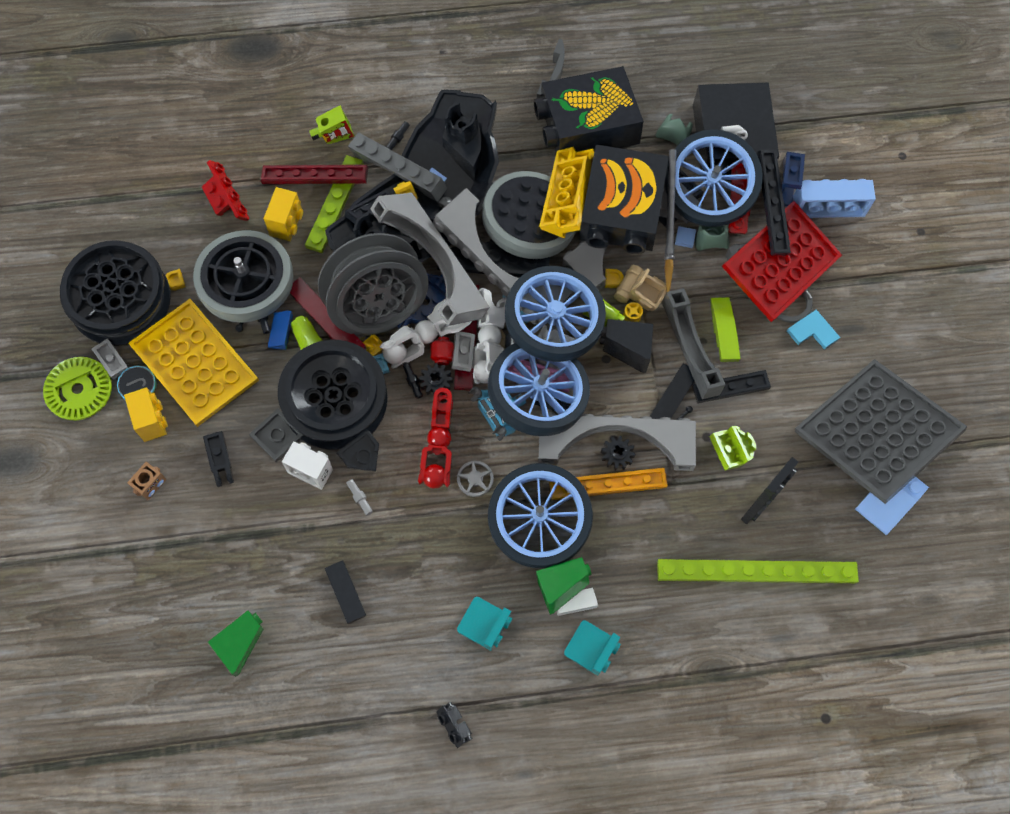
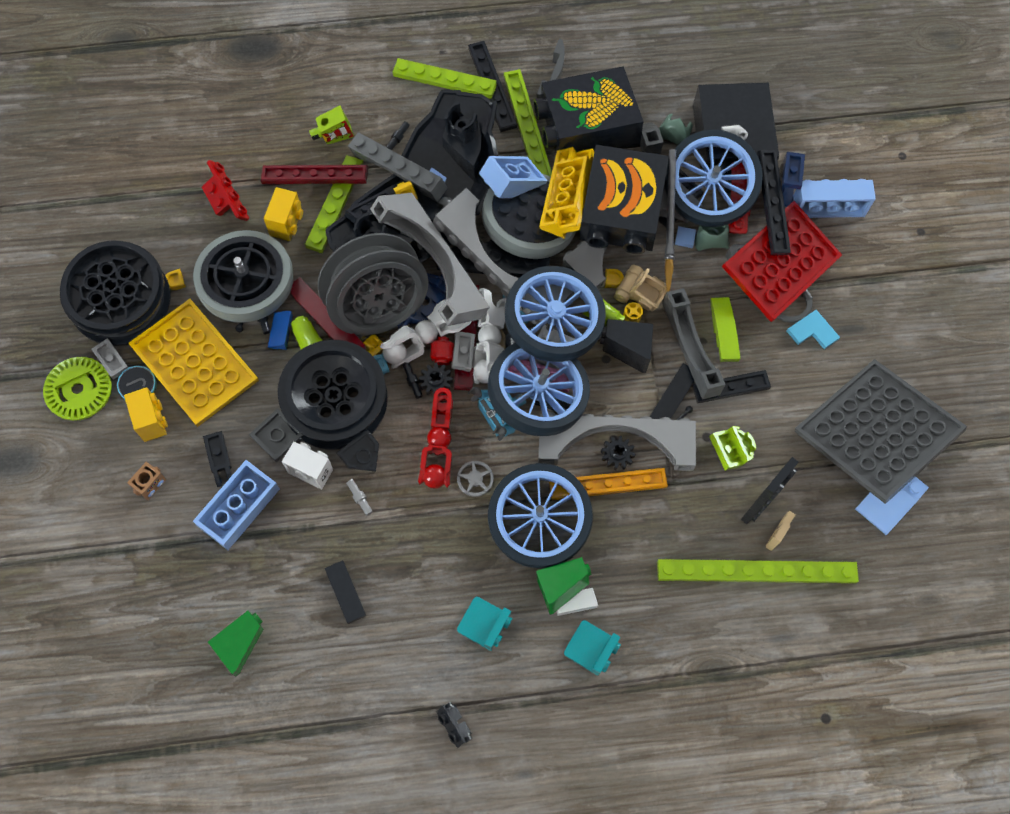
none -> light blue brick [193,460,280,550]
none -> lime plate [392,58,497,99]
none -> black tile [468,41,517,132]
none -> light blue slope [479,156,547,198]
none -> lime plate [504,69,552,177]
none -> dark grey slope [640,122,664,154]
none -> tan tile [766,511,796,551]

